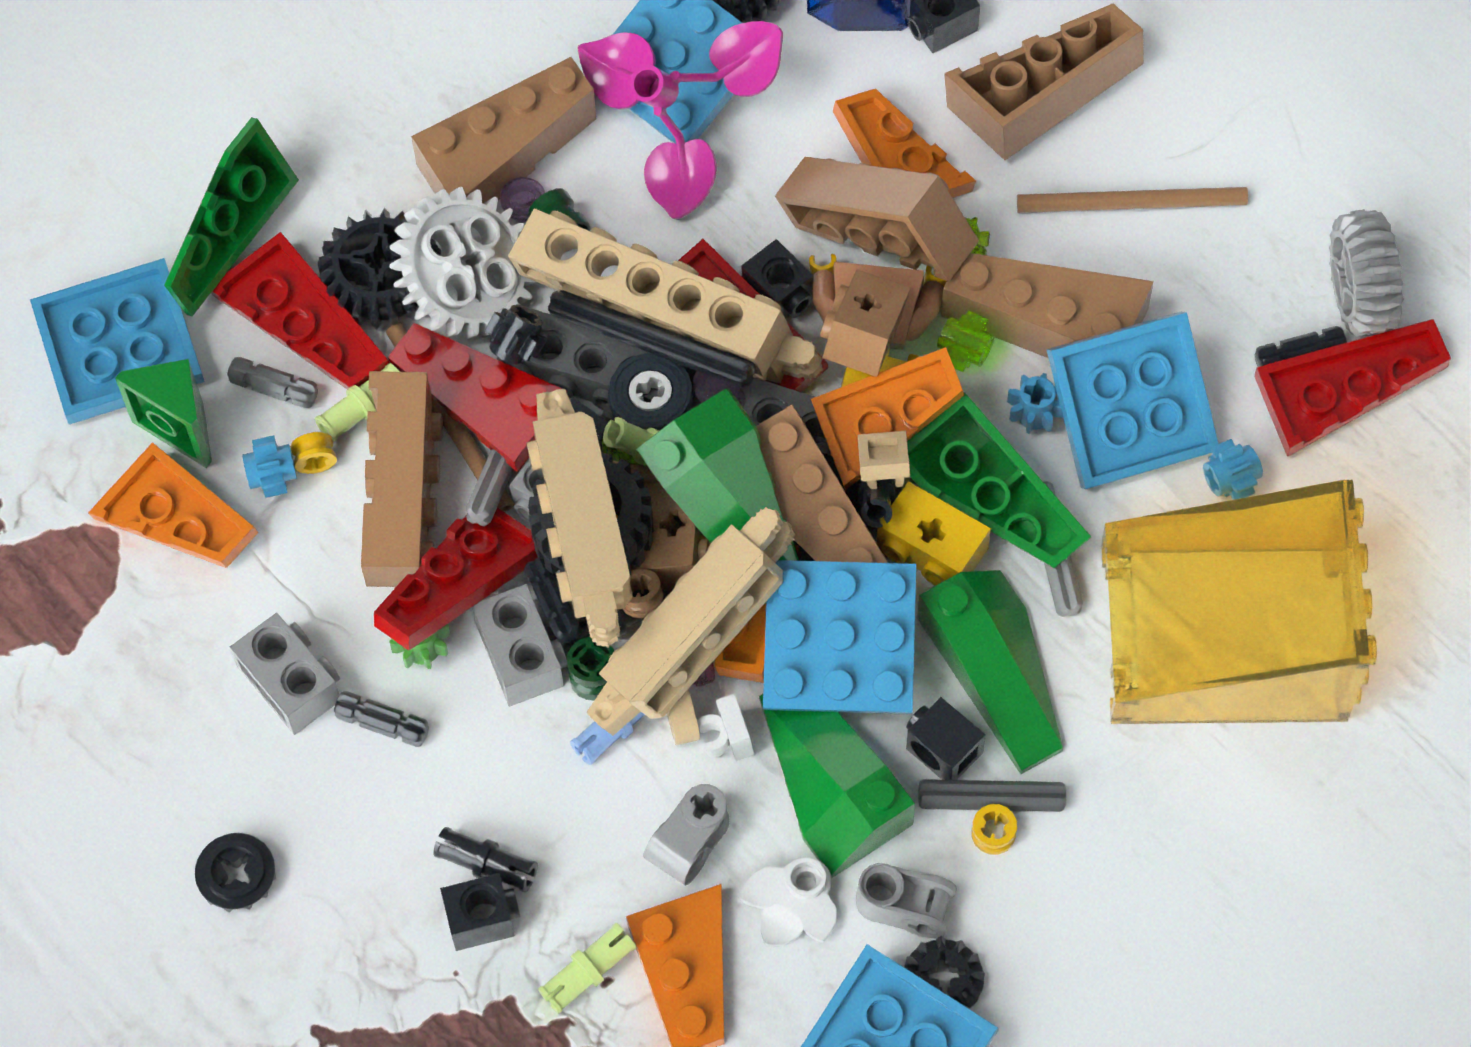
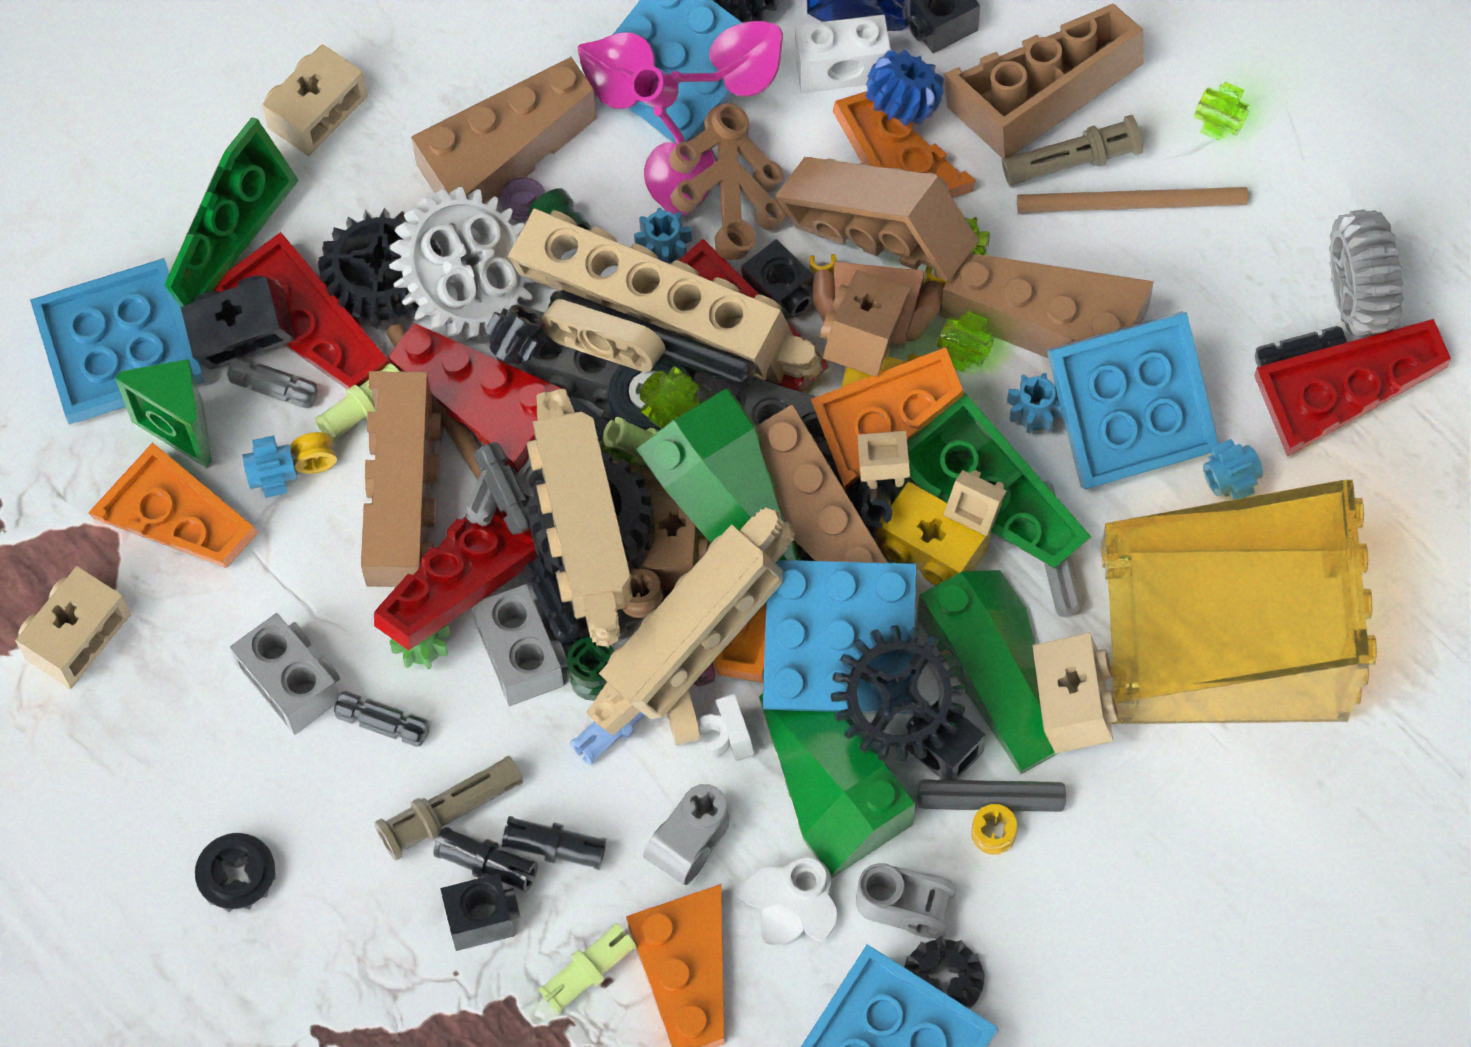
none -> tan brick [15,566,131,689]
none -> black brick [181,276,296,370]
none -> tan brick [262,44,368,157]
none -> dark tan pin [374,755,523,861]
none -> dark grey axle [474,442,531,535]
none -> black pin [501,816,607,870]
none -> tan beam [541,299,665,372]
none -> dark azure gear [634,207,692,264]
none -> clear neon green gear [640,367,700,429]
none -> medium nougat plant [669,103,786,261]
none -> white brick [795,15,891,93]
none -> black gear [830,625,967,762]
none -> blue gear [865,49,944,126]
none -> tan tile [943,470,1006,536]
none -> dark tan pin [1001,115,1143,186]
none -> tan brick [1032,633,1119,754]
none -> clear neon green gear [1194,82,1251,141]

